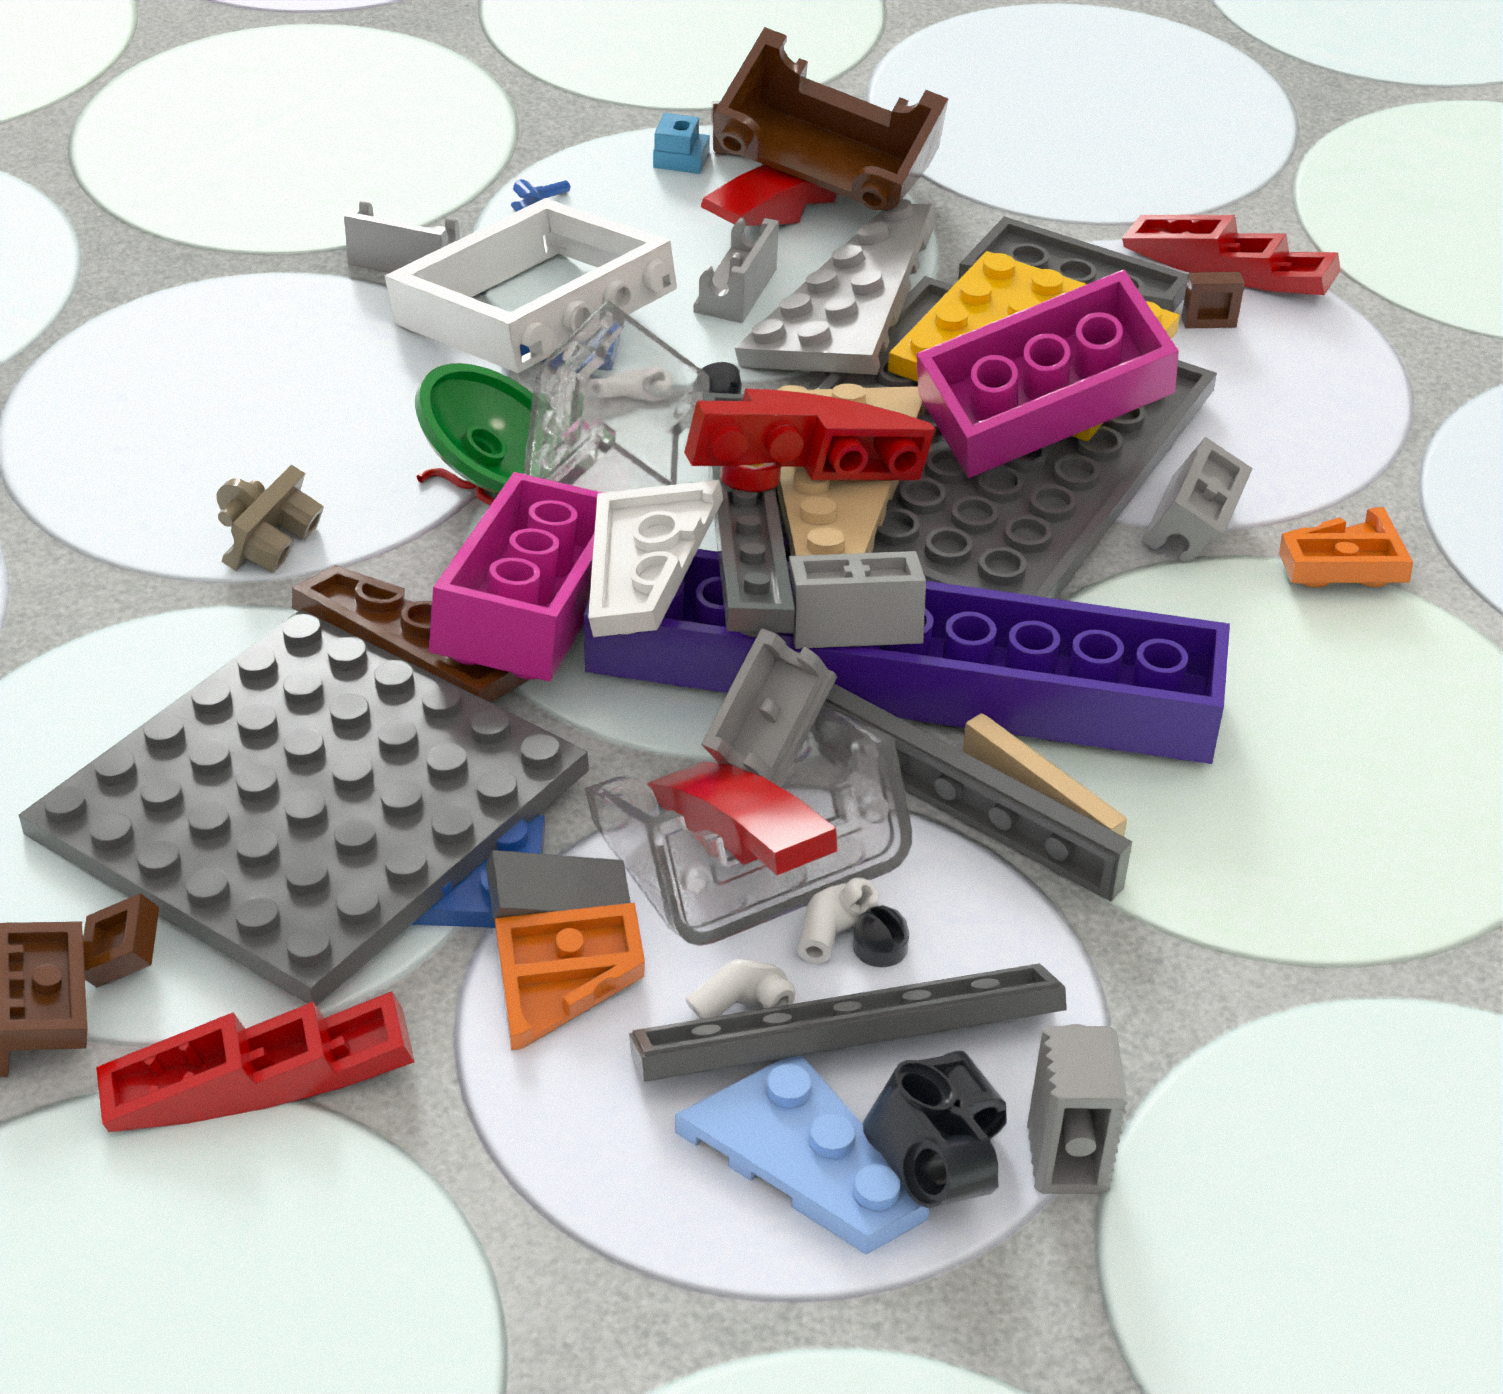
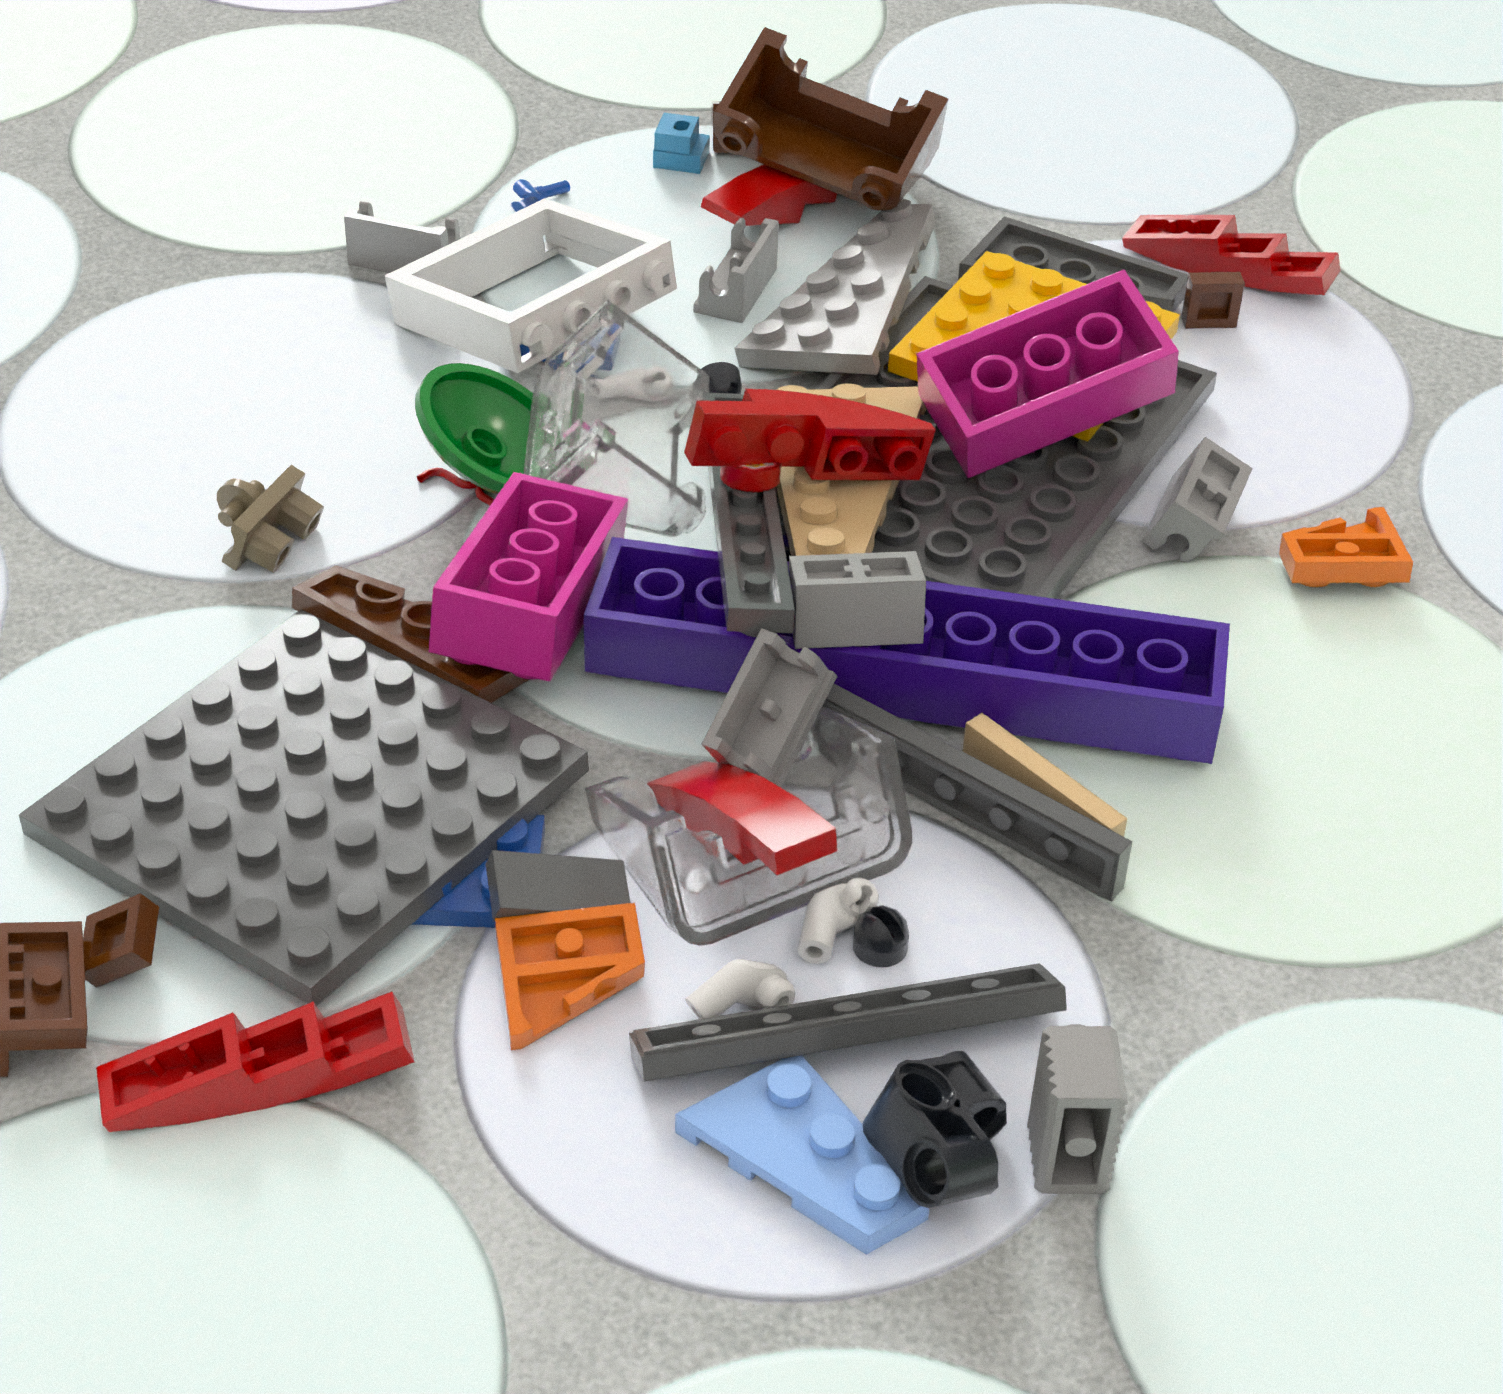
white wing [588,480,723,637] -> none

